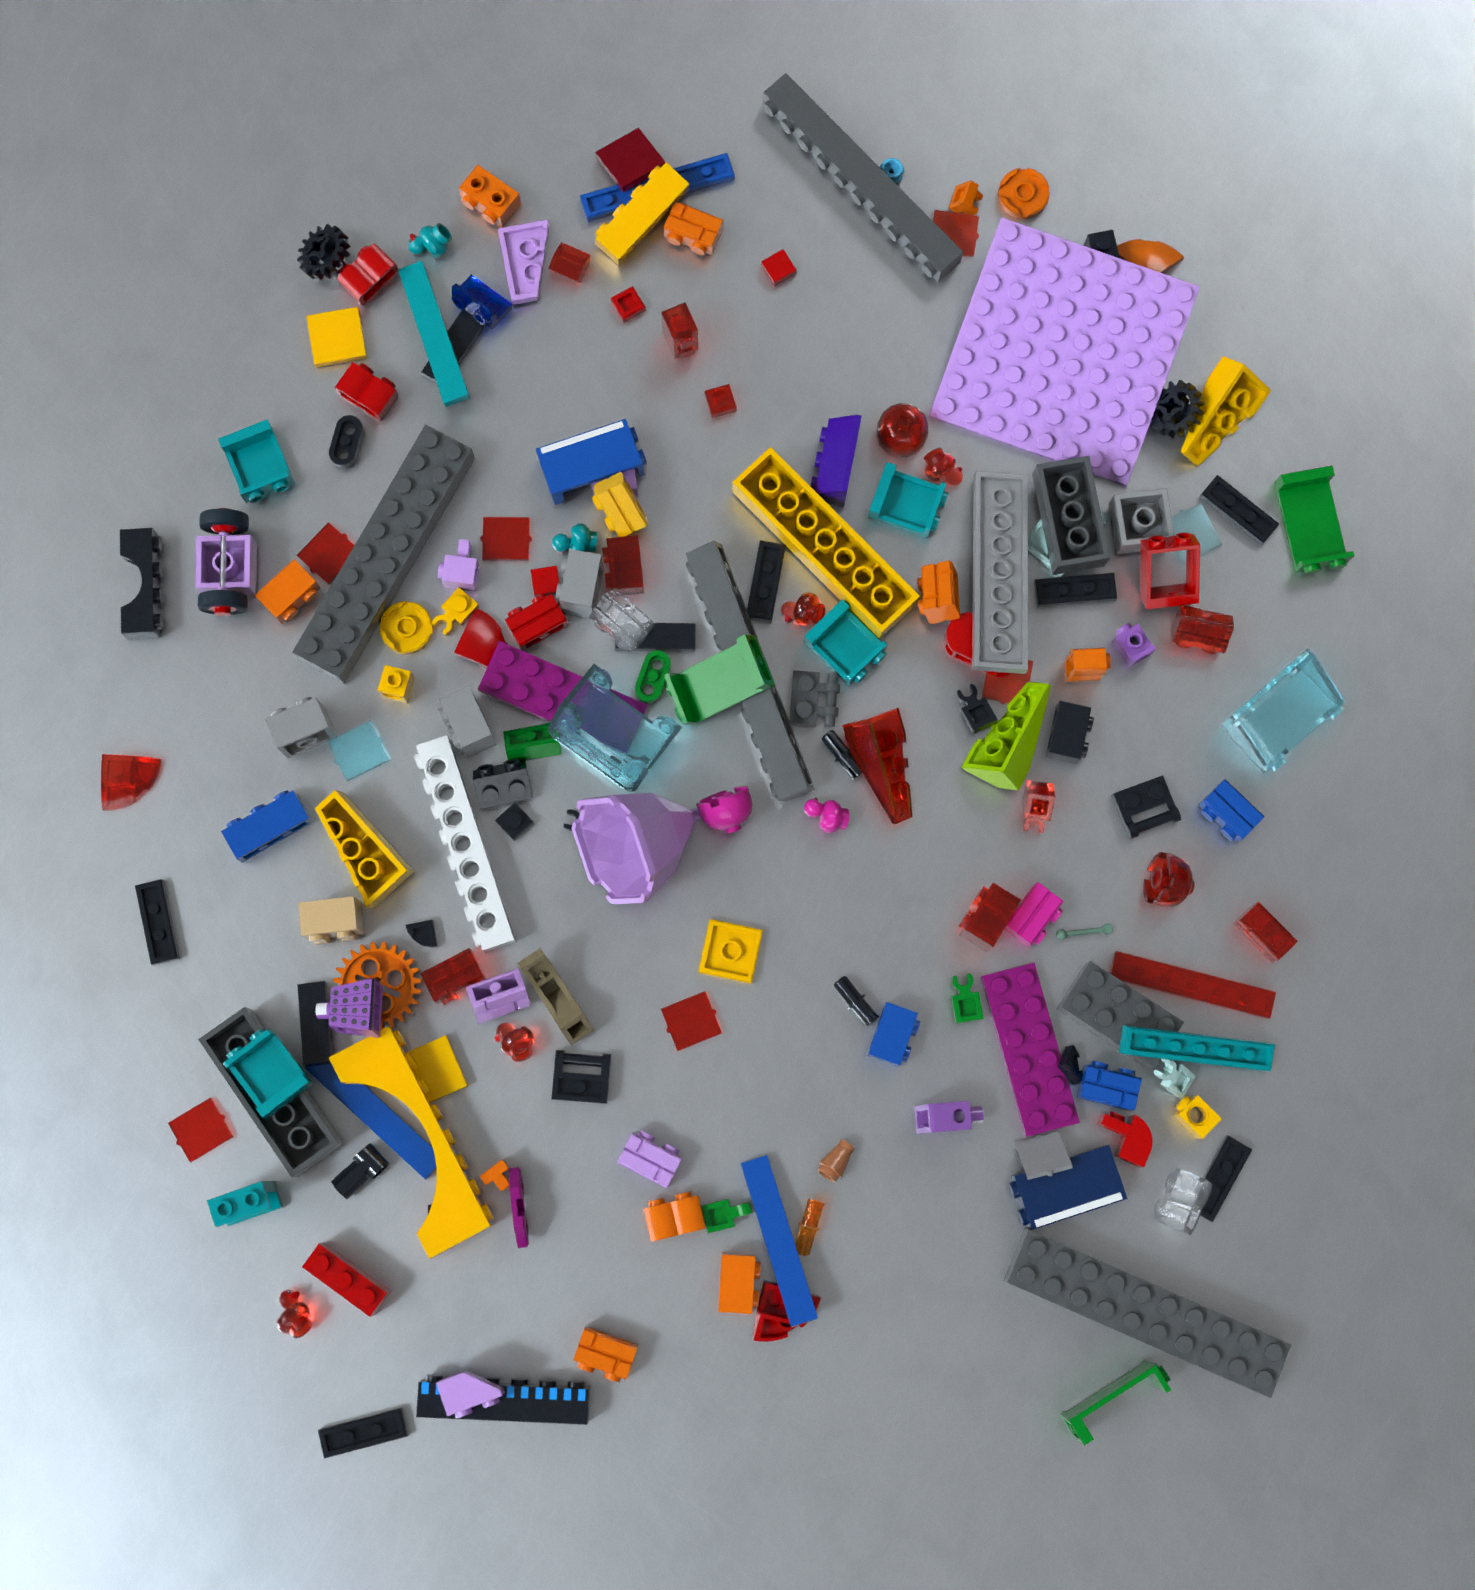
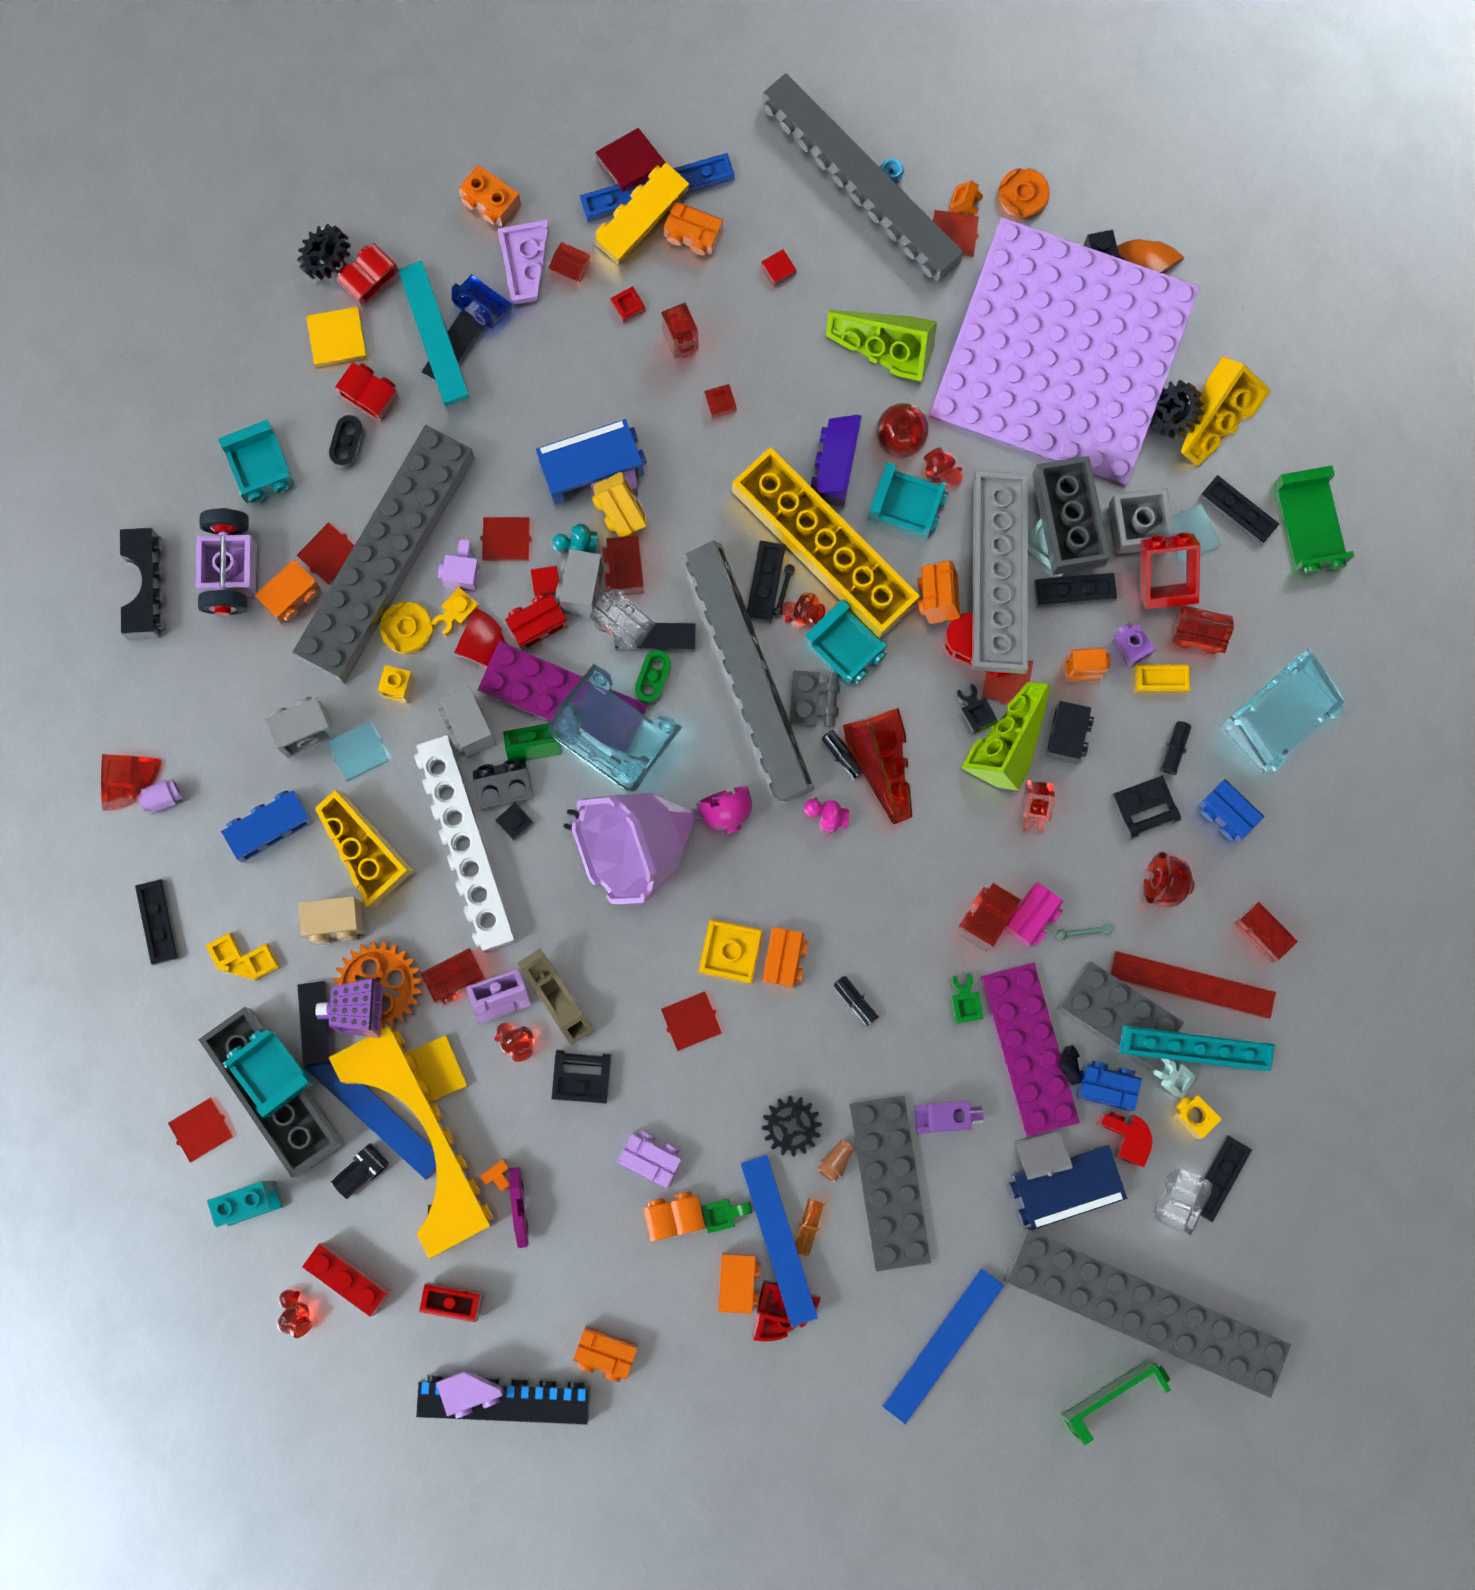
black tile [318,1407,408,1459] -> none
black tile [405,920,438,948] -> none
teal animal [408,223,452,258] -> none
panel [664,634,775,725] -> none
blue brick [867,1002,920,1067] -> none
none -> lavender brick [138,779,182,814]
none -> yellow tile [205,932,281,981]
none -> red brick [419,1282,483,1322]
none -> orange brick [762,927,809,989]
none -> black gear [762,1096,822,1157]
none -> black hinge [773,564,795,617]
none -> lime wedge [826,310,937,382]
none -> dark grey plate [849,1096,931,1271]
none -> blue tile [882,1268,1005,1424]
none -> yellow tile [1135,664,1190,693]
none -> black axle [1160,721,1192,775]

